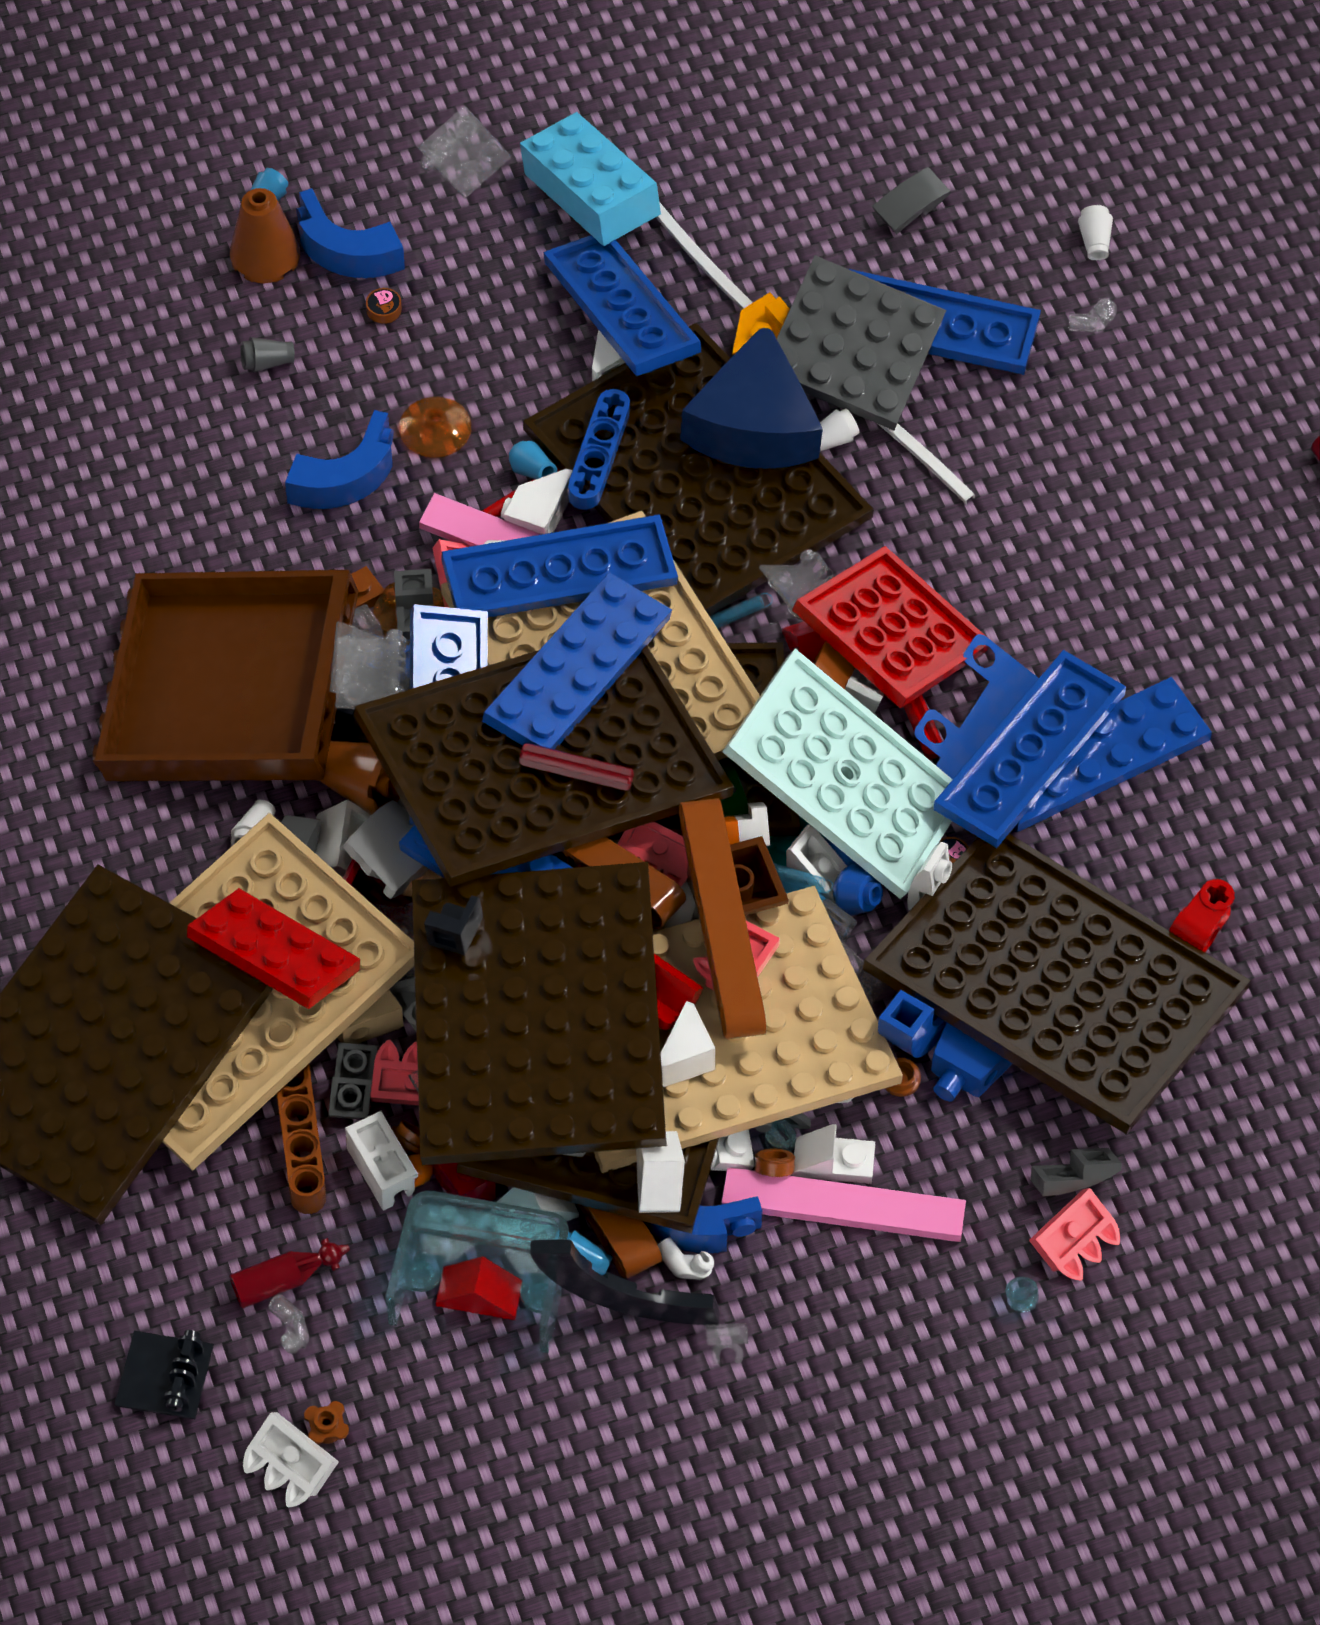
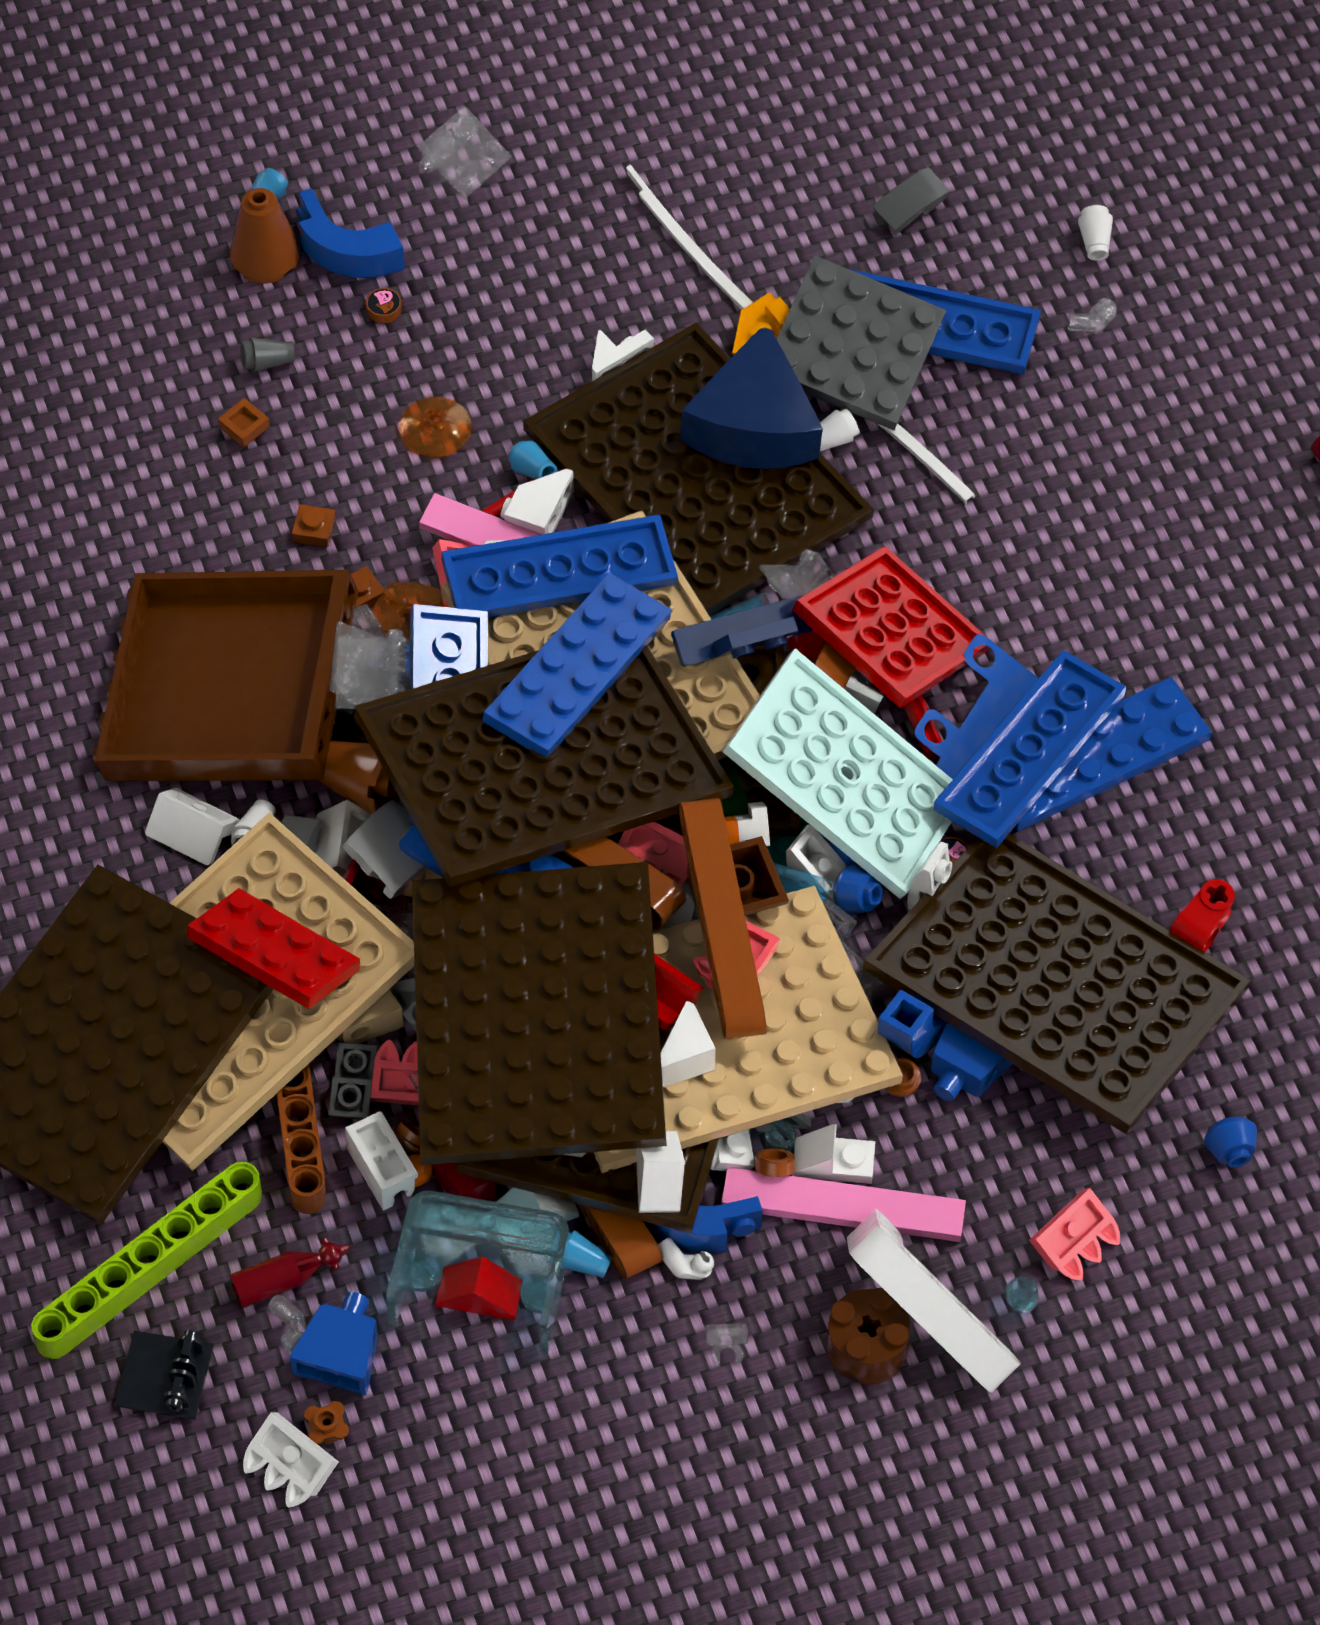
blue arch [285,410,394,509] -> none
dark grey slope [394,569,434,643] -> none
black panel [424,895,483,956] -> none
dark red axle [519,743,634,791] -> none
medium azure brick [520,112,661,246] -> none
black tile [530,1240,720,1325] -> none
blue plate [543,235,701,376] -> none
blue beam [568,389,630,510] -> none
dark grey slope [1030,1148,1122,1196] -> none
none -> lime beam [31,1162,262,1359]
none -> white panel [145,788,240,865]
none -> dark orange plate [218,398,270,448]
none -> blue torso [290,1292,378,1396]
none -> dark orange plate [292,504,336,548]
none -> dark blue bracket [671,595,813,667]
none -> reddish brown brick [827,1288,911,1384]
none -> white beam [847,1209,1021,1393]
none -> blue cone [1204,1116,1257,1168]

